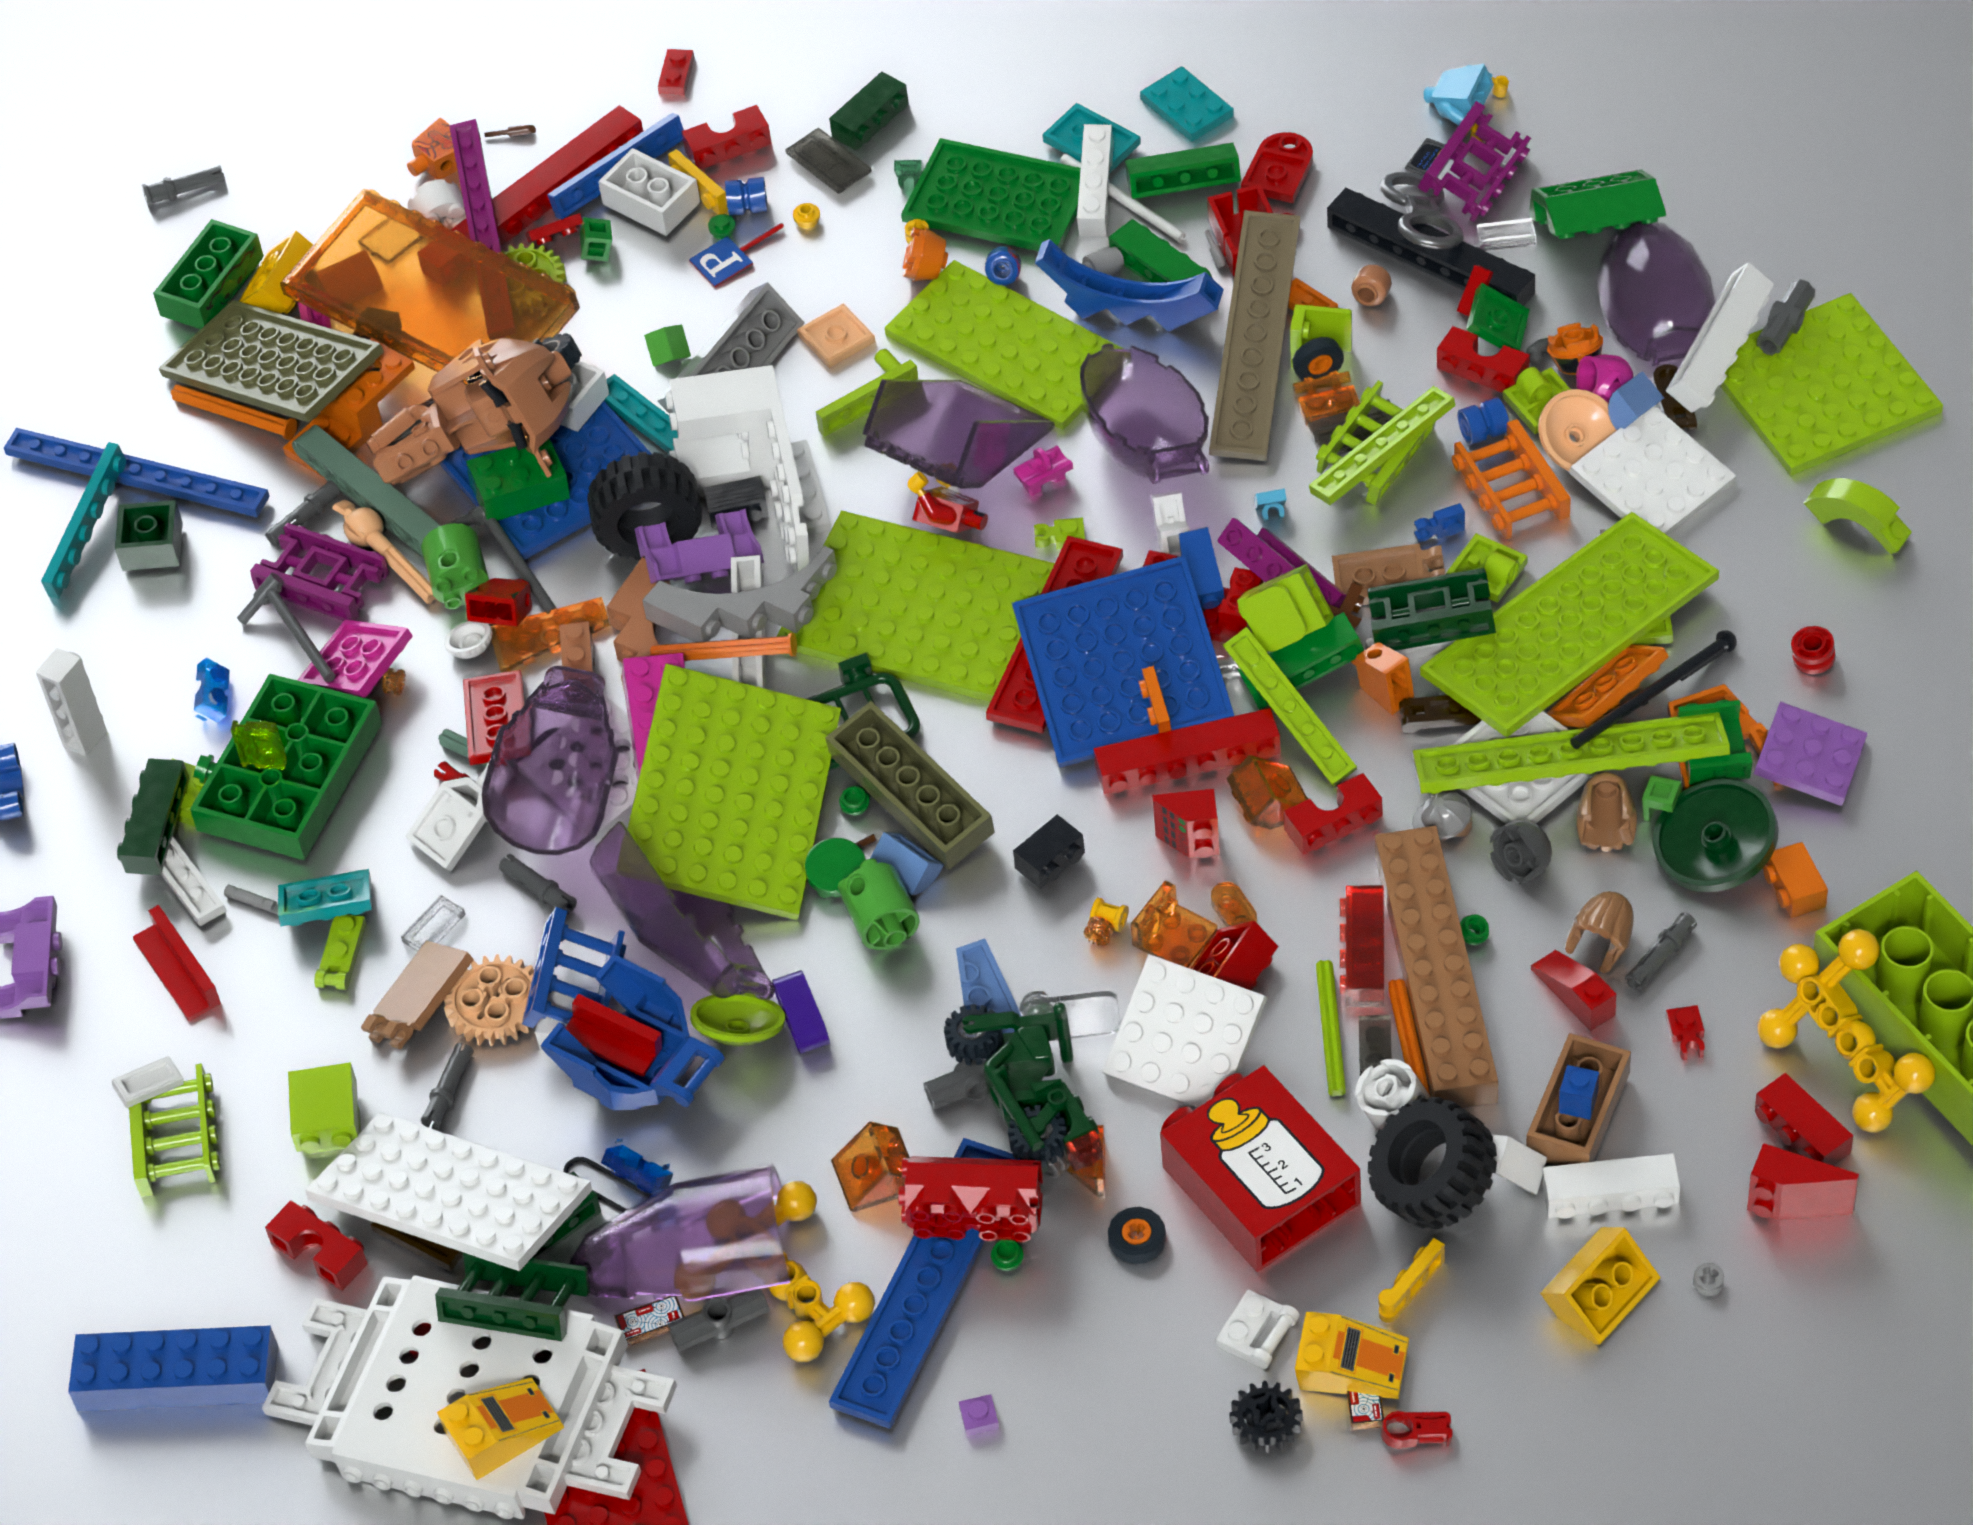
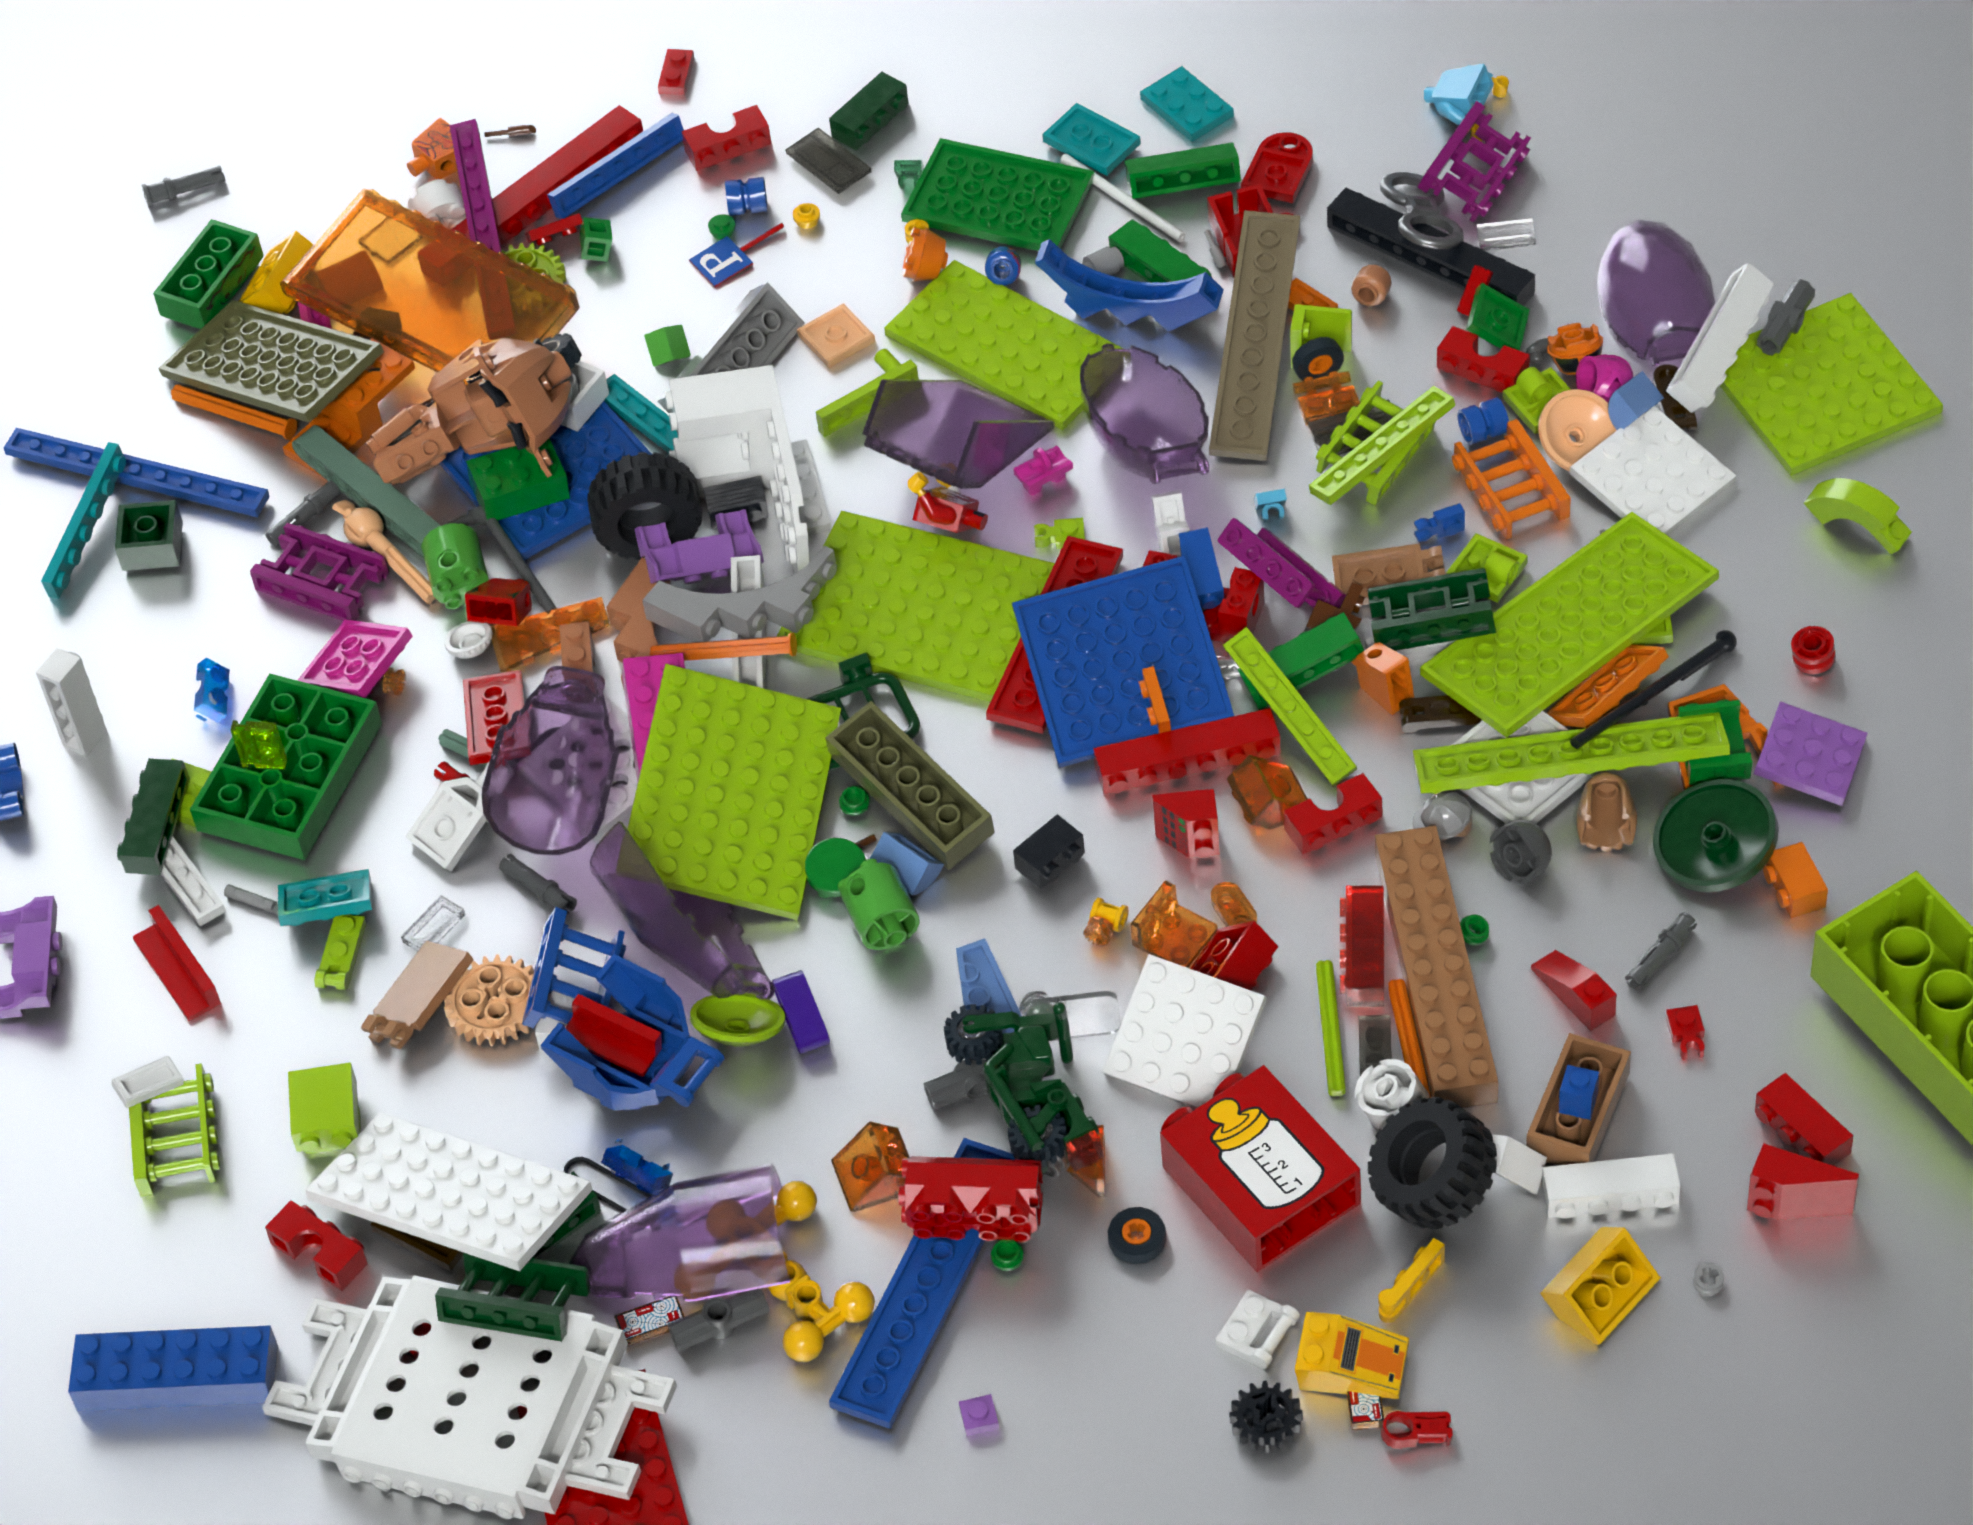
green plate [193,754,216,784] -> none
dark grey bar [237,573,335,682] -> none
dark grey pin [420,1043,474,1129] -> none
yellow slope [437,1377,564,1481] -> none
white brick [598,148,700,236] -> none
yellow plate [668,149,728,215] -> none
white arch [1077,124,1114,237] -> none
lime brick [1237,564,1334,652] -> none
black sticker [1404,138,1445,176] -> none
green slope [1529,169,1666,239] -> none
medium nougat hair [1565,891,1634,973] -> none
bright green panel [1642,775,1682,822] -> none
yellow piece [1757,929,1935,1133] -> none

